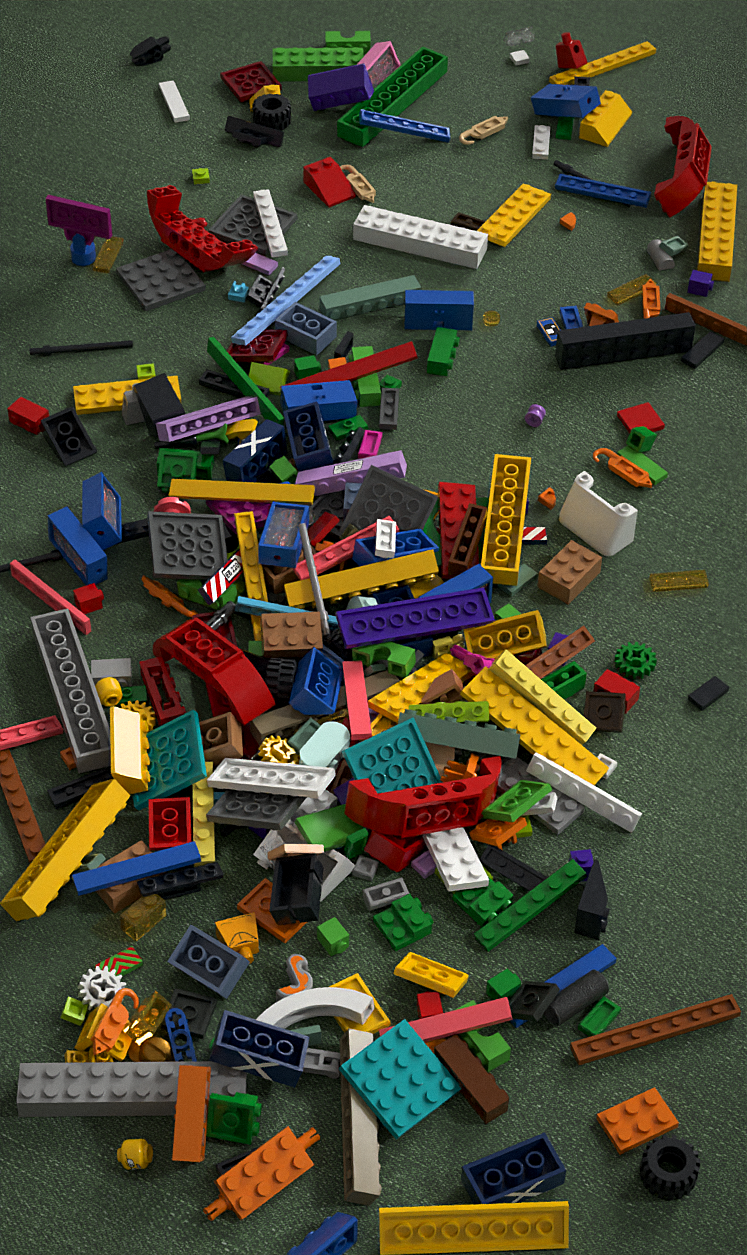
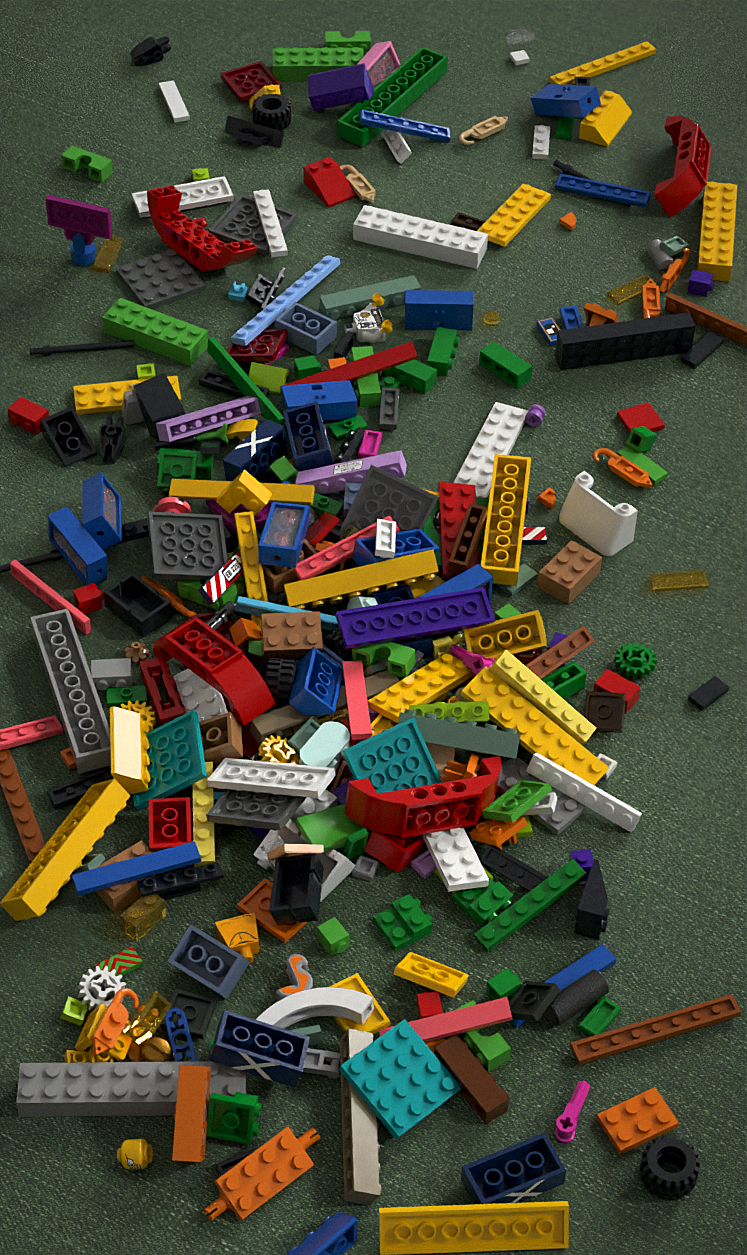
yellow head [95,677,123,707] -> none
lavender tile [242,253,278,275] -> none
light grey bar [298,523,330,636] -> none
light grey brick [363,877,409,911] -> none
nougat slope [421,669,464,704] -> none
red torso [555,32,588,69] -> none
none -> bright green arch [61,145,113,183]
none -> black hinge [100,416,126,464]
none -> bright green brick [102,298,208,366]
none -> black piece [104,572,172,637]
none -> medium nougat plant [125,642,149,664]
none -> white plate [132,176,234,218]
none -> white plate [173,669,228,722]
none -> yellow brick [216,470,272,515]
none -> orange brick [229,618,261,650]
none -> green plate [303,493,344,517]
none -> torso [345,293,393,343]
none -> white plate [382,130,412,164]
none -> green brick [382,360,437,394]
none -> white plate [435,402,528,524]
none -> green brick [479,342,532,389]
none -> dark pink connector [554,1080,590,1143]
none -> orange plate [659,248,689,292]

